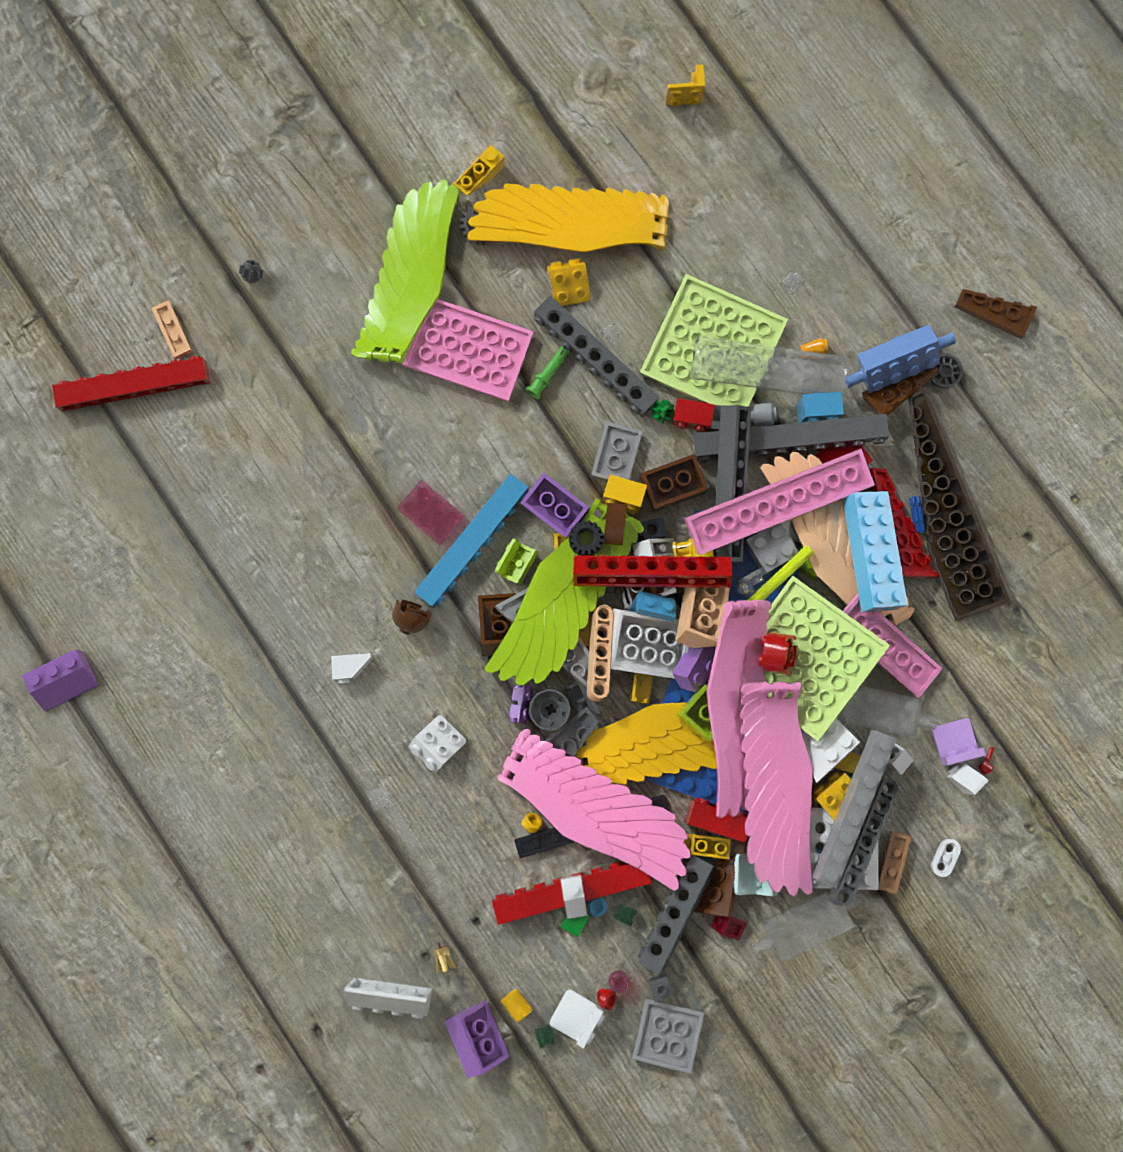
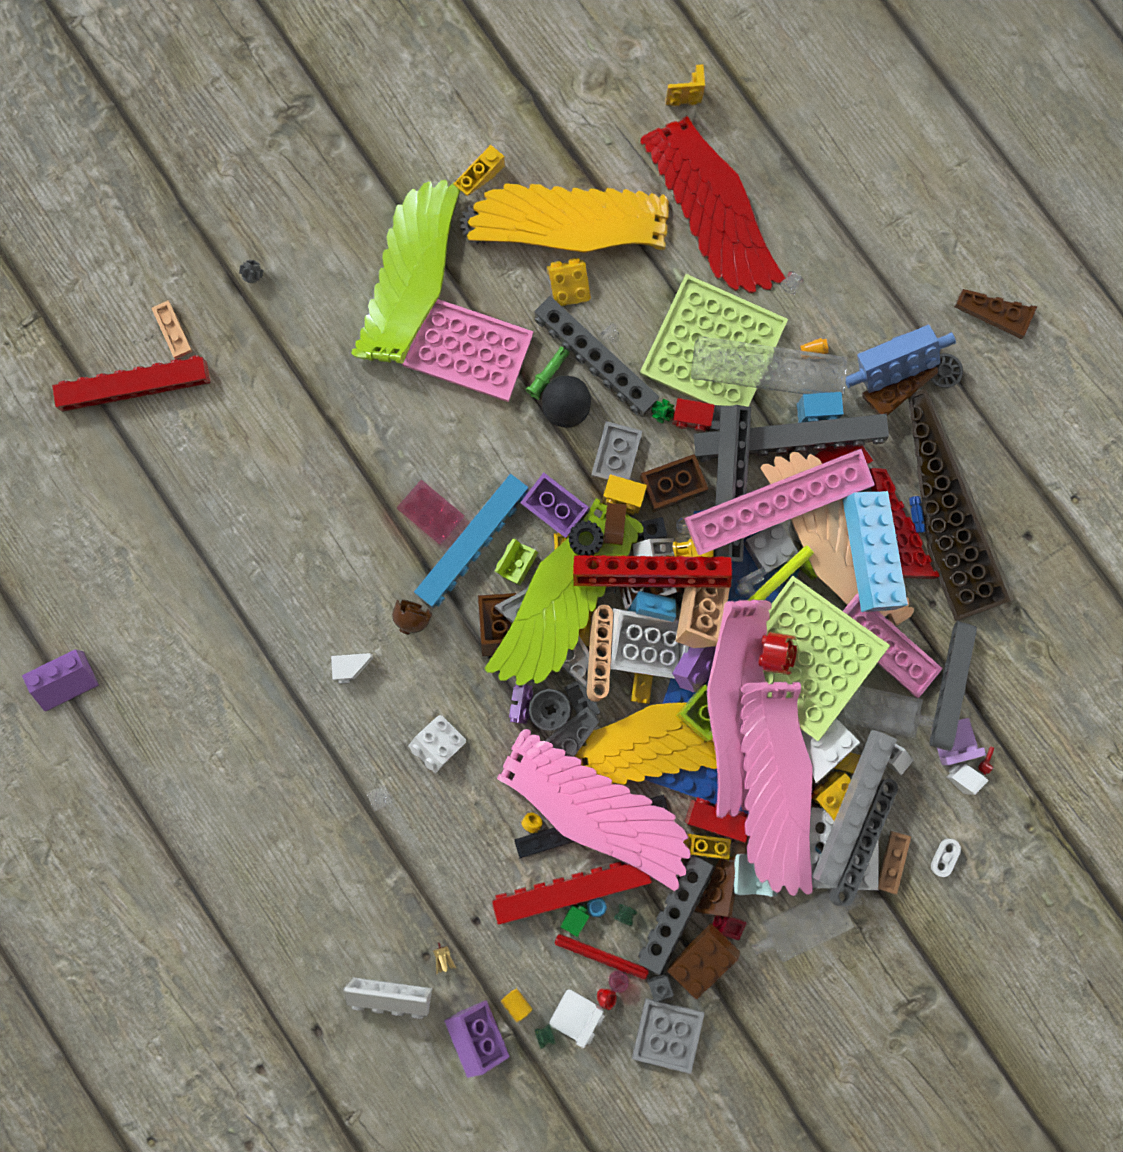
white slope [561,875,587,919] -> none
light grey head [751,403,778,427] -> none
none -> black piece [542,376,591,428]
none -> red axle [555,934,649,980]
none -> red animal [640,116,786,293]
none -> reddish brown brick [667,924,740,1000]
none -> dark grey beam [929,621,977,751]

